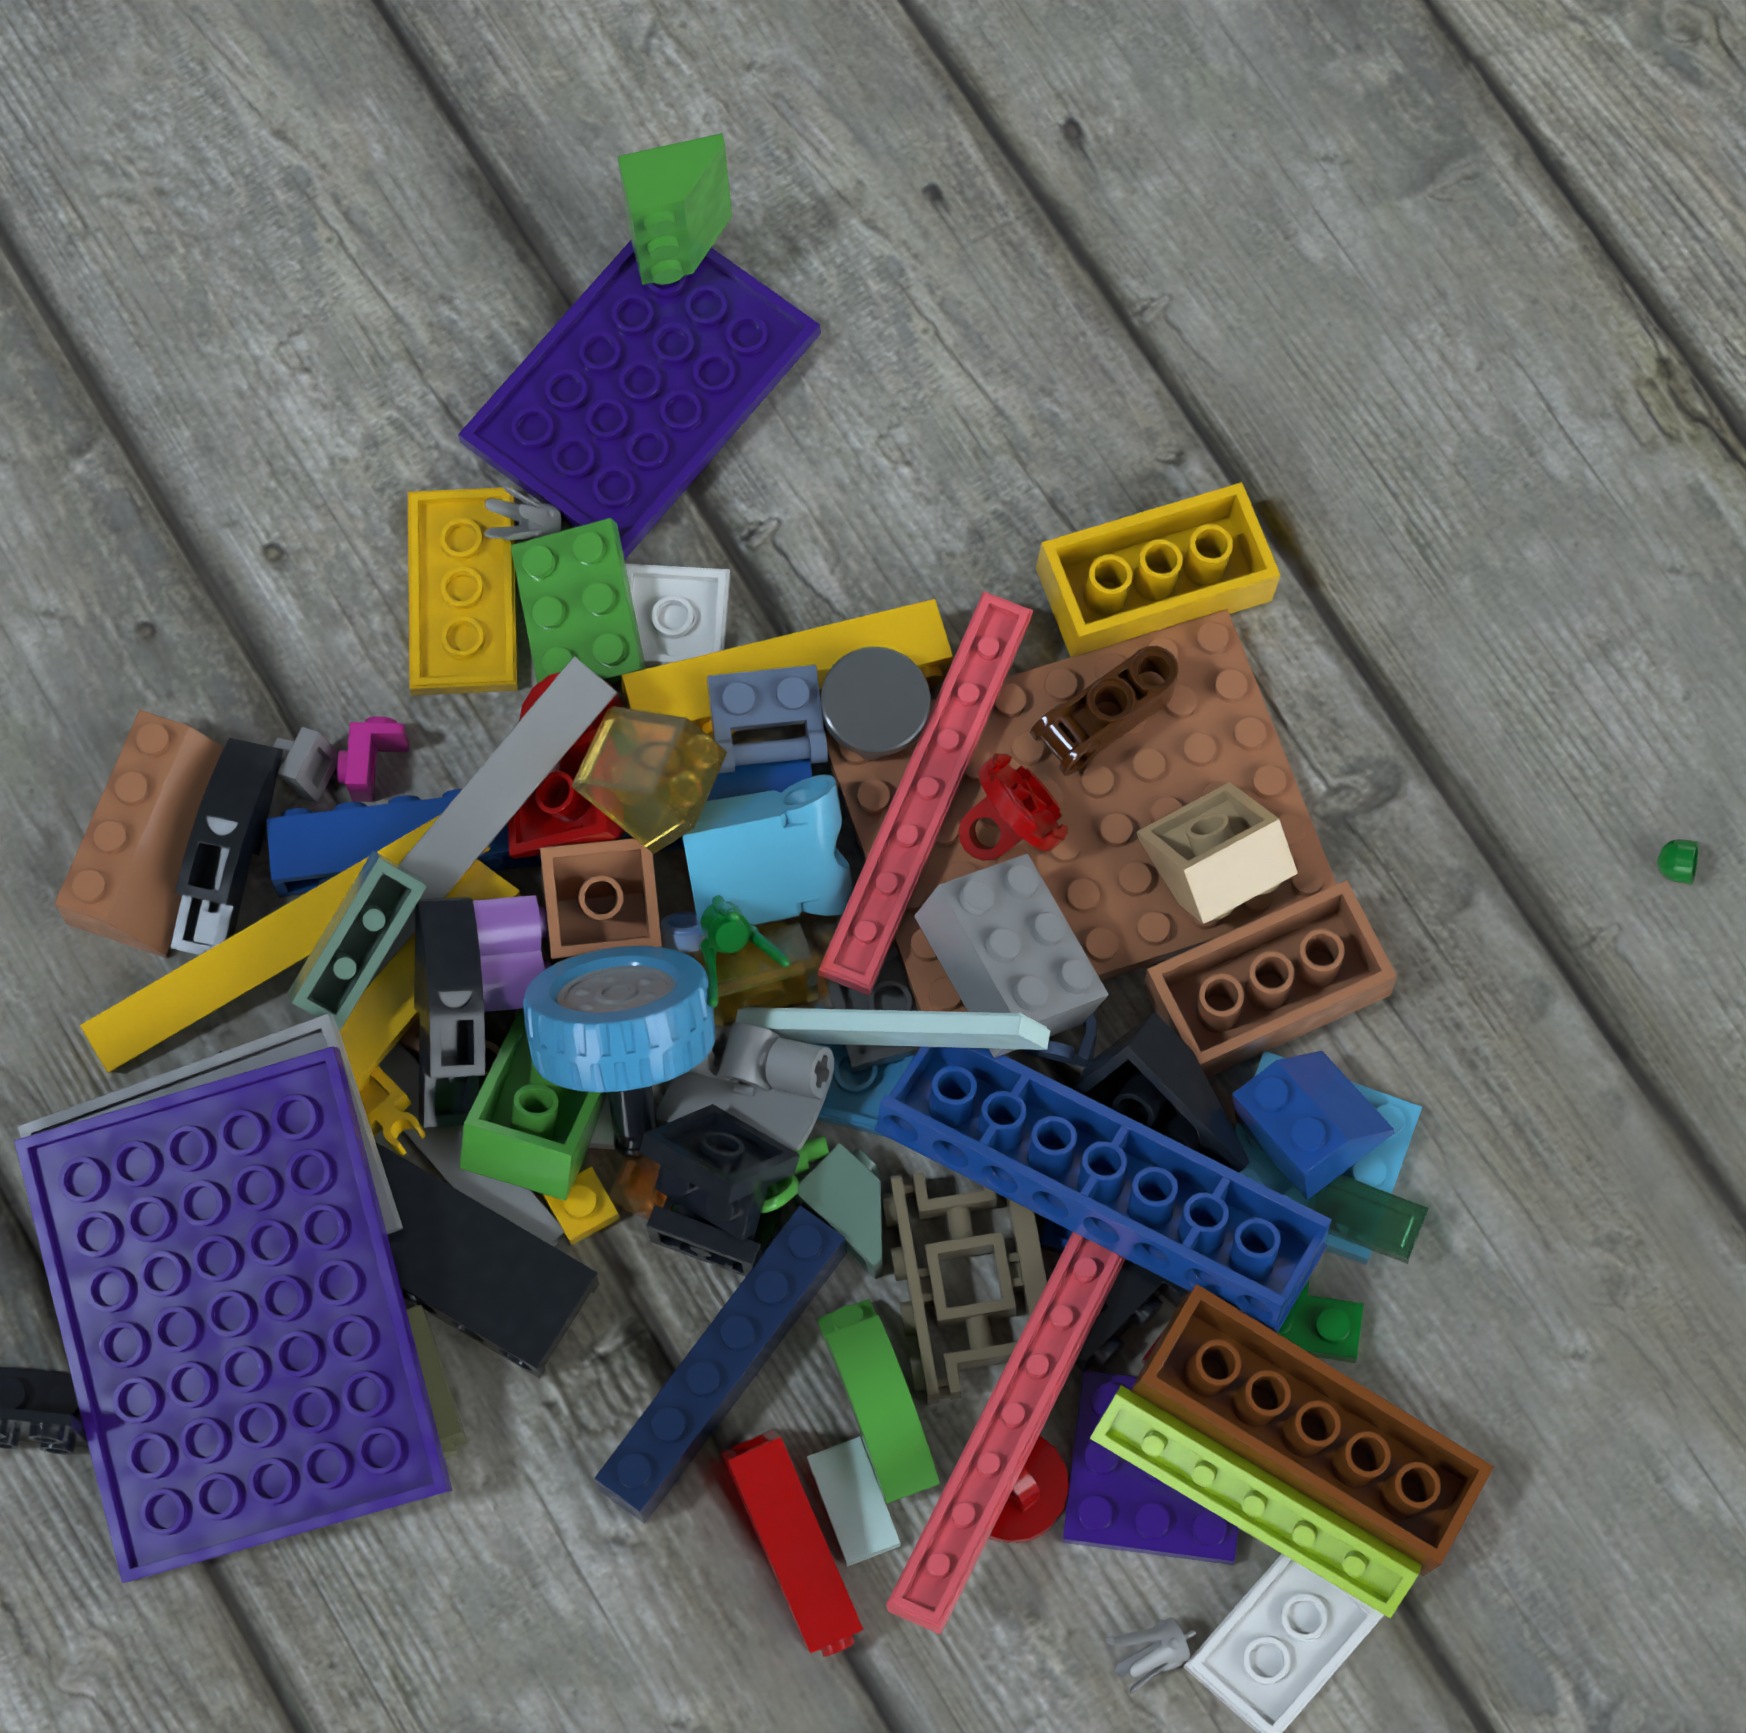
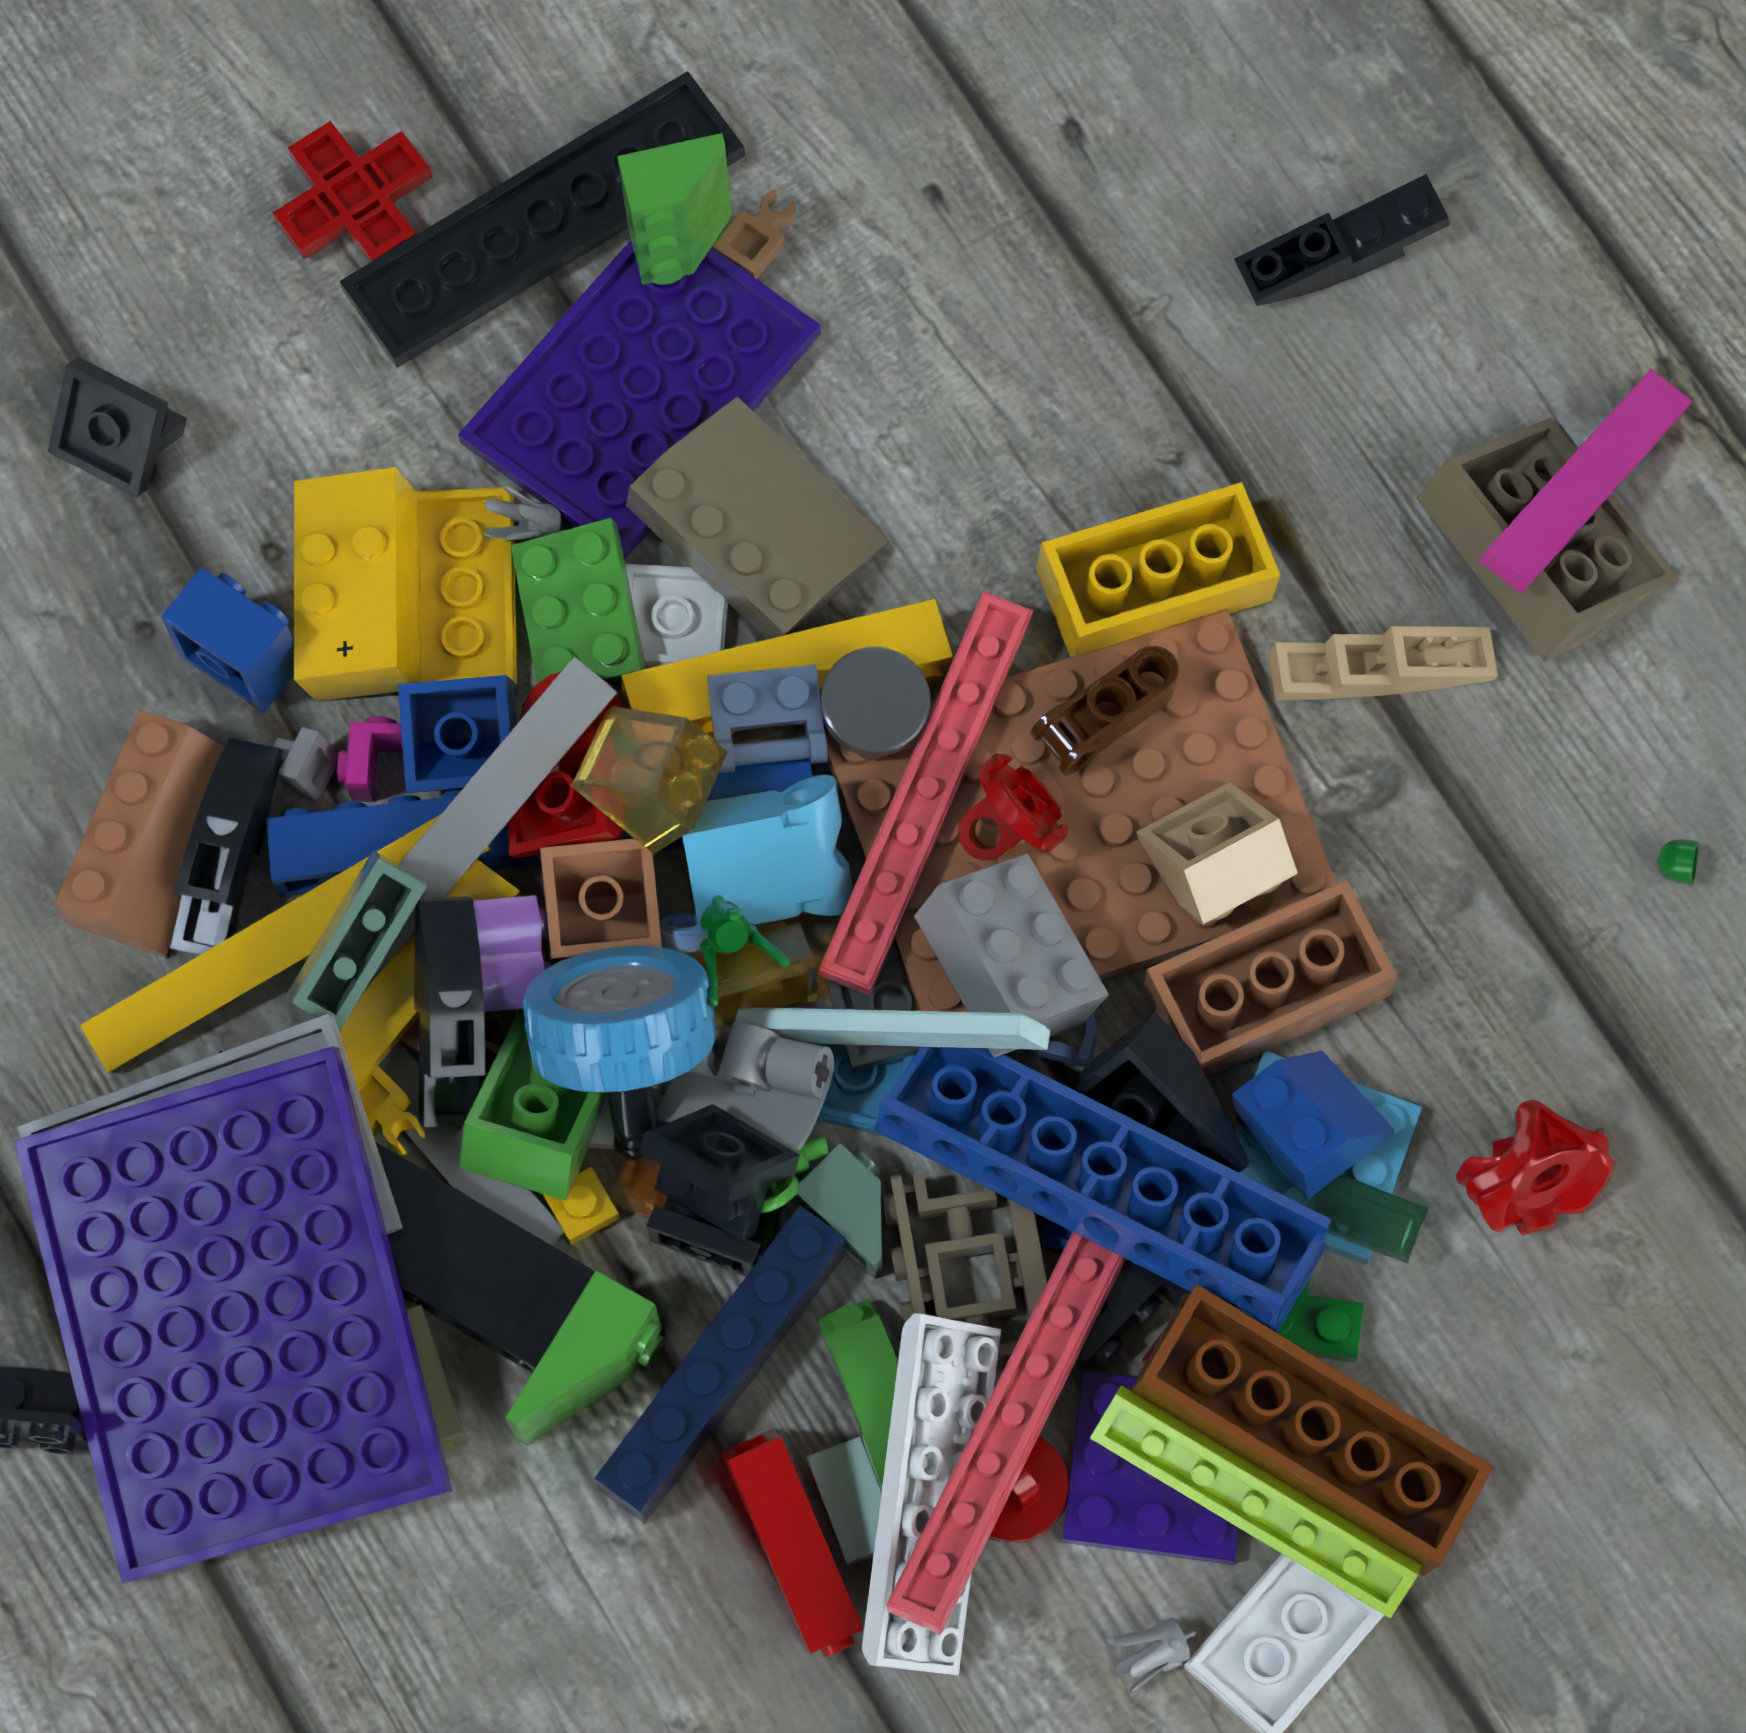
none -> black bracket [48,357,187,498]
none -> blue brick [161,567,294,713]
none -> red plate [272,121,433,262]
none -> yellow brick [294,467,418,702]
none -> black plate [339,71,745,368]
none -> blue slope [398,675,518,793]
none -> bright green slope [505,1270,664,1445]
none -> dark tan slope [626,397,890,640]
none -> medium nougat plate [712,189,795,279]
none -> white plate [862,1313,1001,1675]
none -> black slope [1234,174,1450,306]
none -> tan slope [1268,626,1498,701]
none -> dark tan slope [1416,417,1679,662]
none -> red piece [1456,1100,1615,1235]
none -> dark pink tile [1479,369,1692,595]

